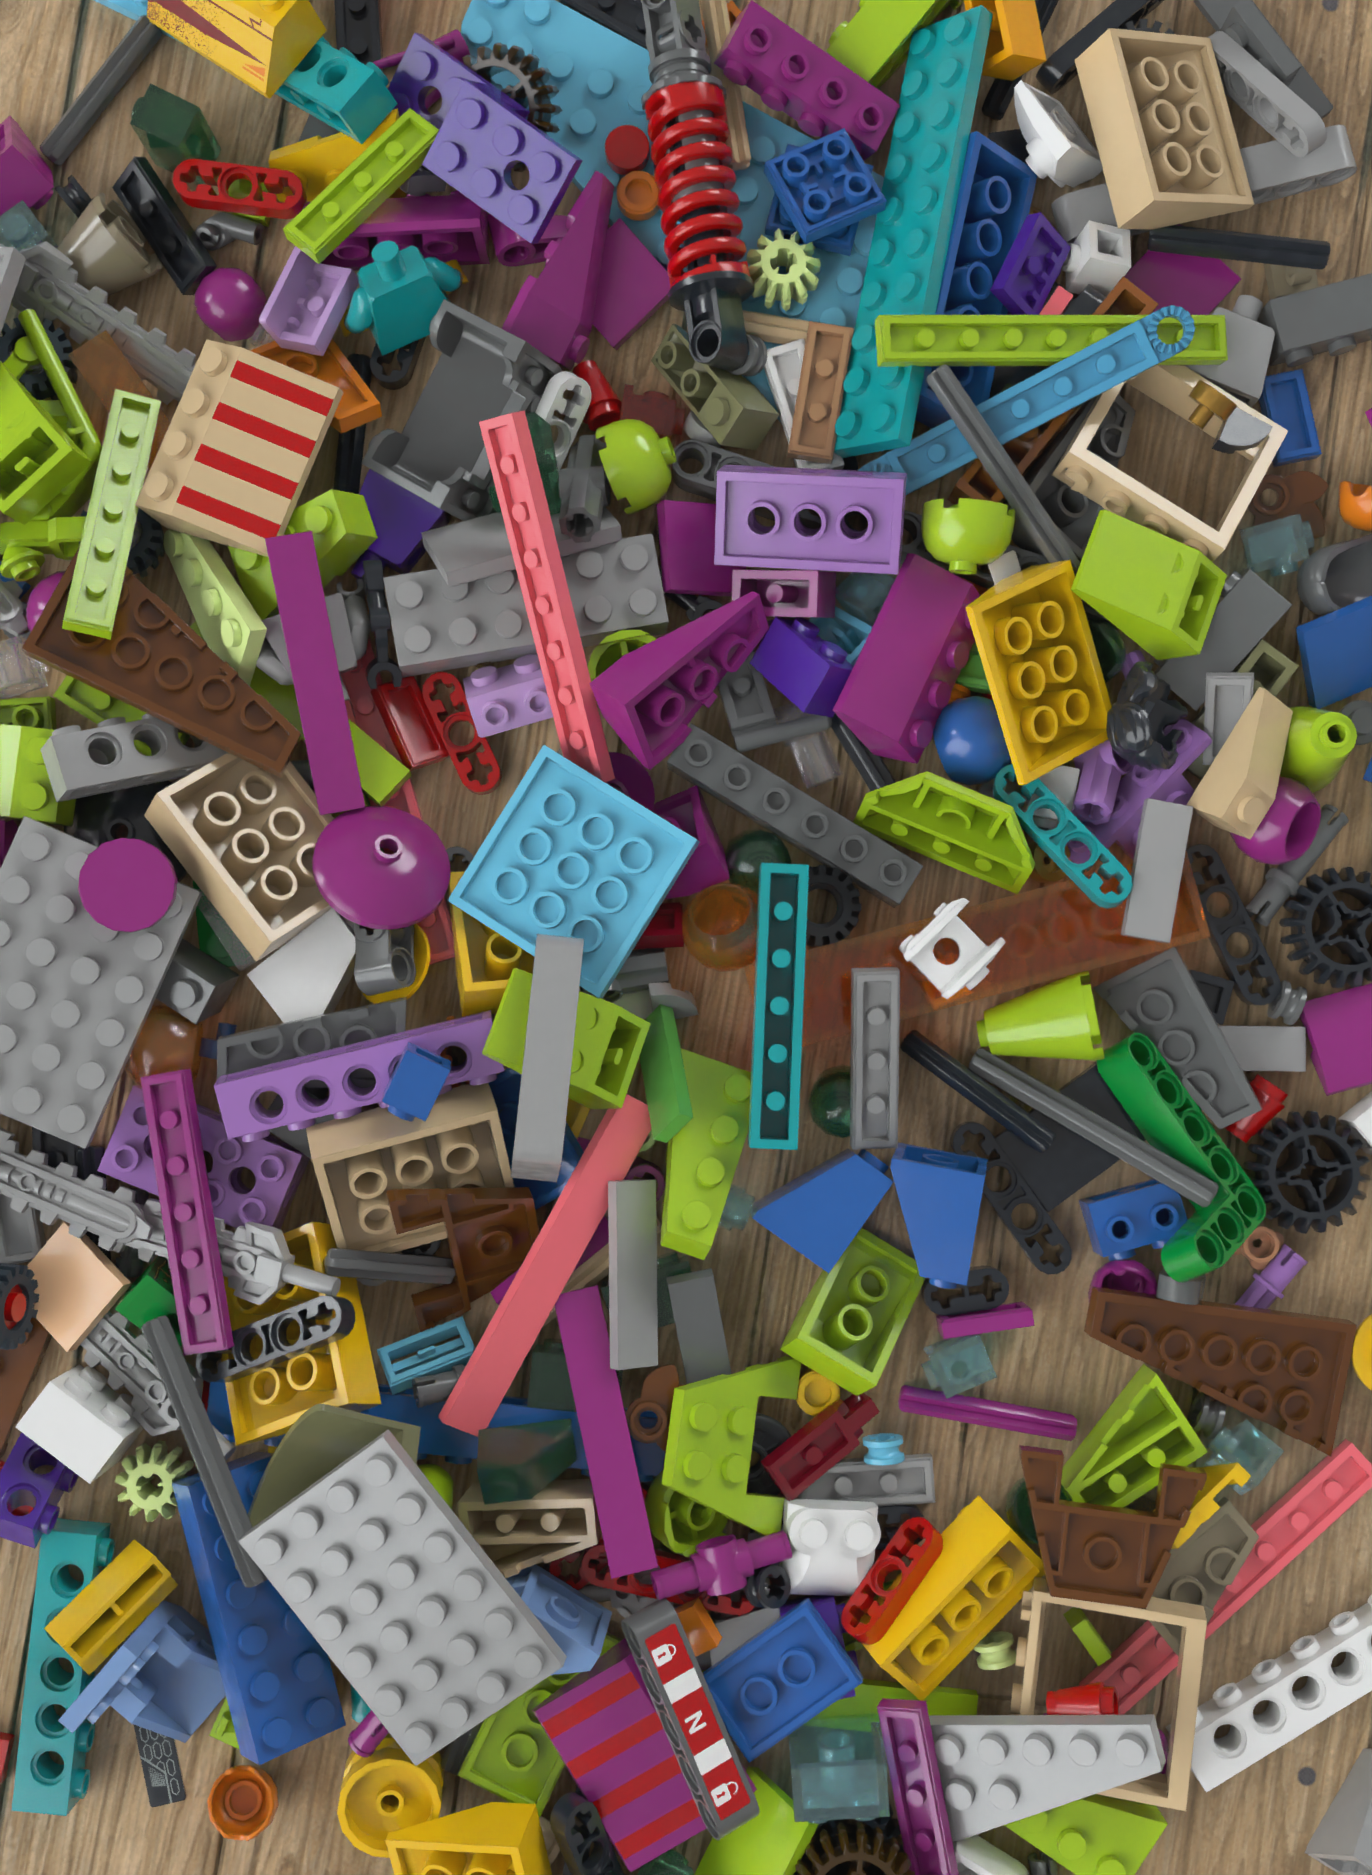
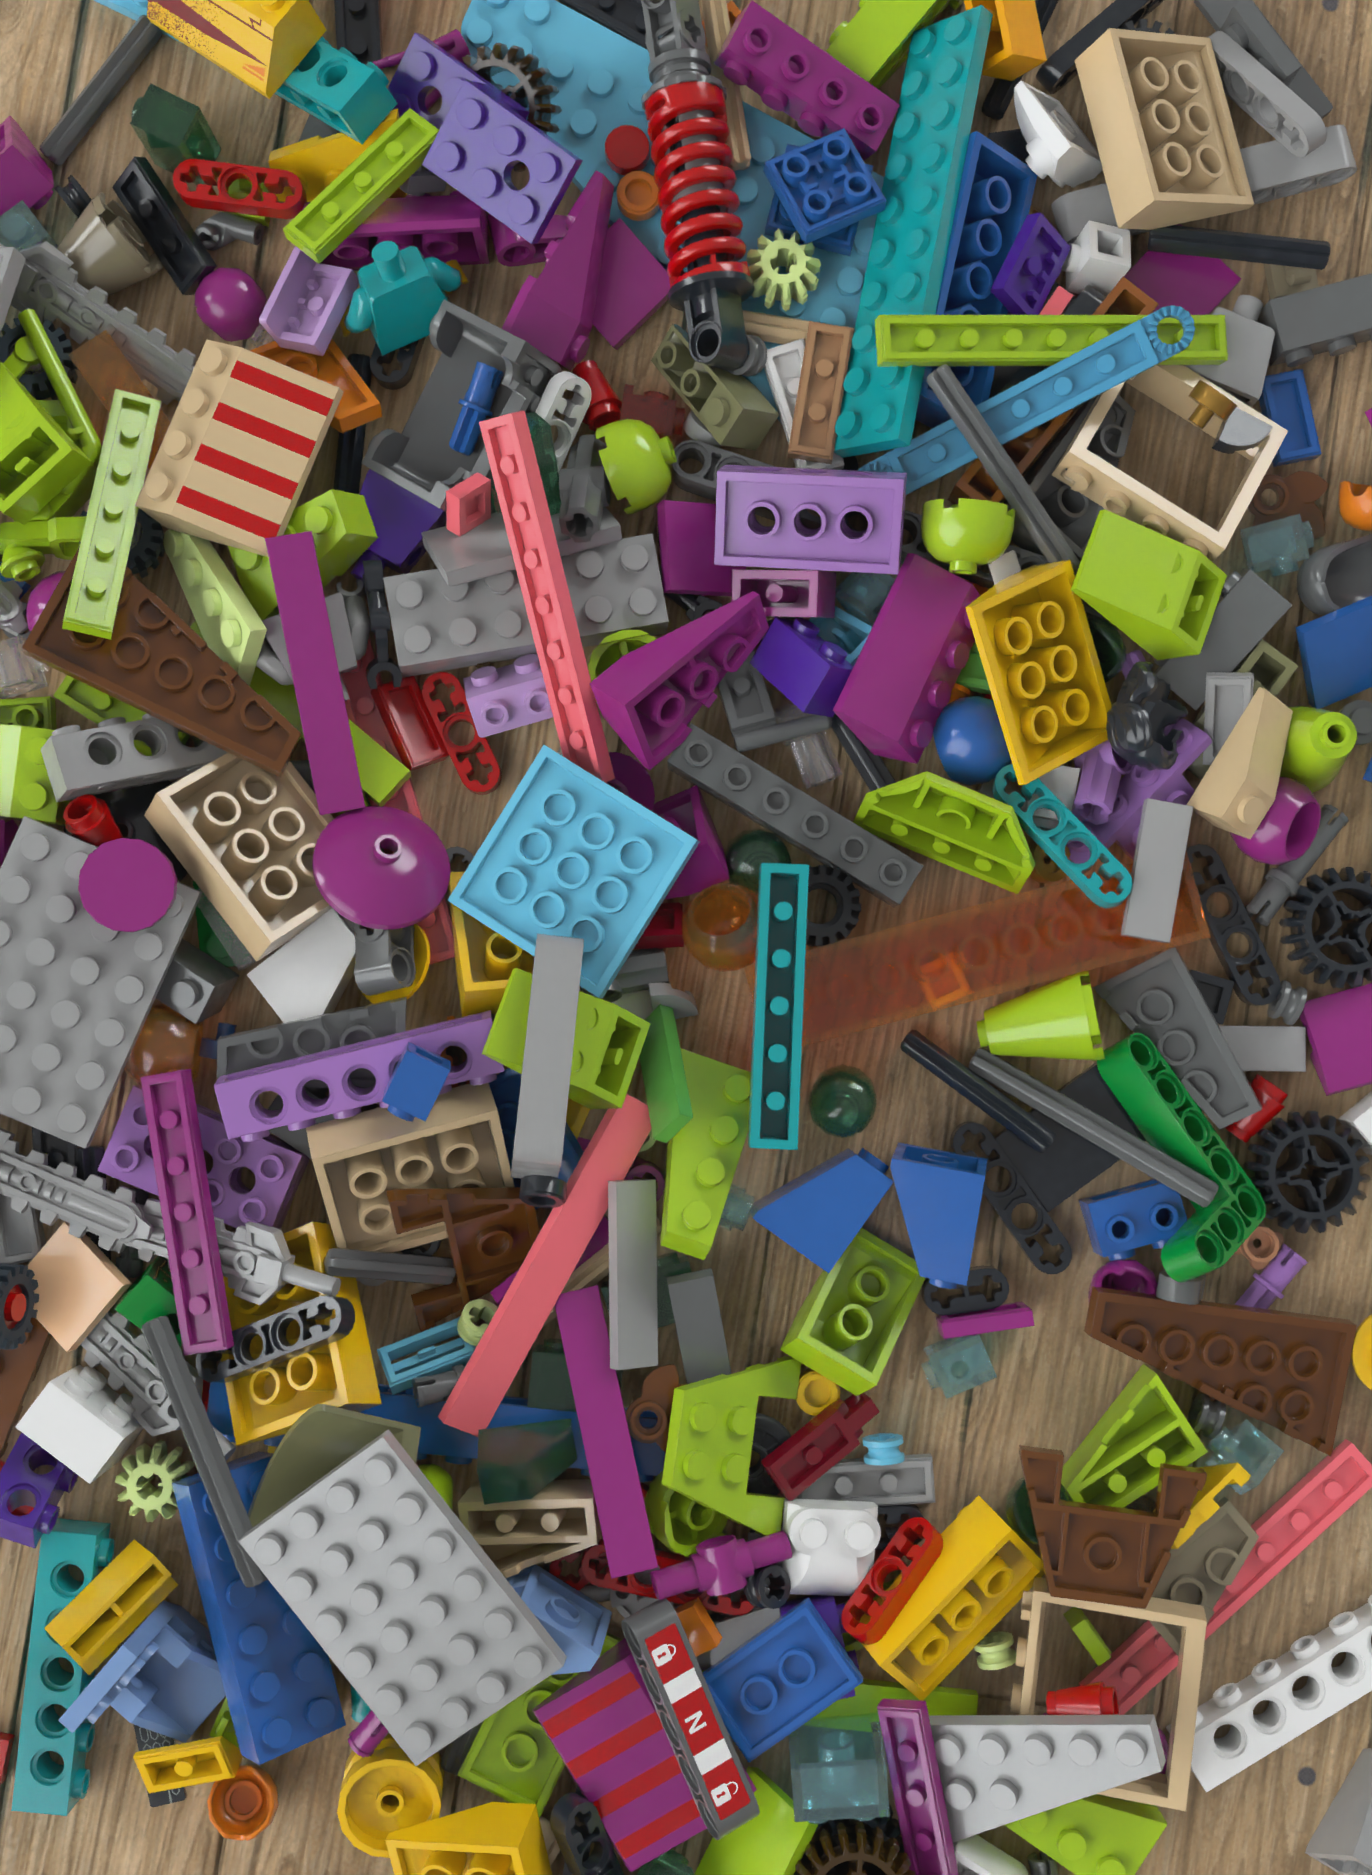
light grey tile [850,967,900,1150] -> none
magenta axle [898,1385,1077,1441] -> none
white piece [899,898,1006,999] -> none
none -> red cone [63,794,123,847]
none -> yellow slope [133,1736,243,1793]
none -> coral tile [446,472,491,537]
none -> blue axle [449,361,504,455]
none -> yellowish green bush [457,1299,498,1346]
none -> black tile [519,1175,567,1208]

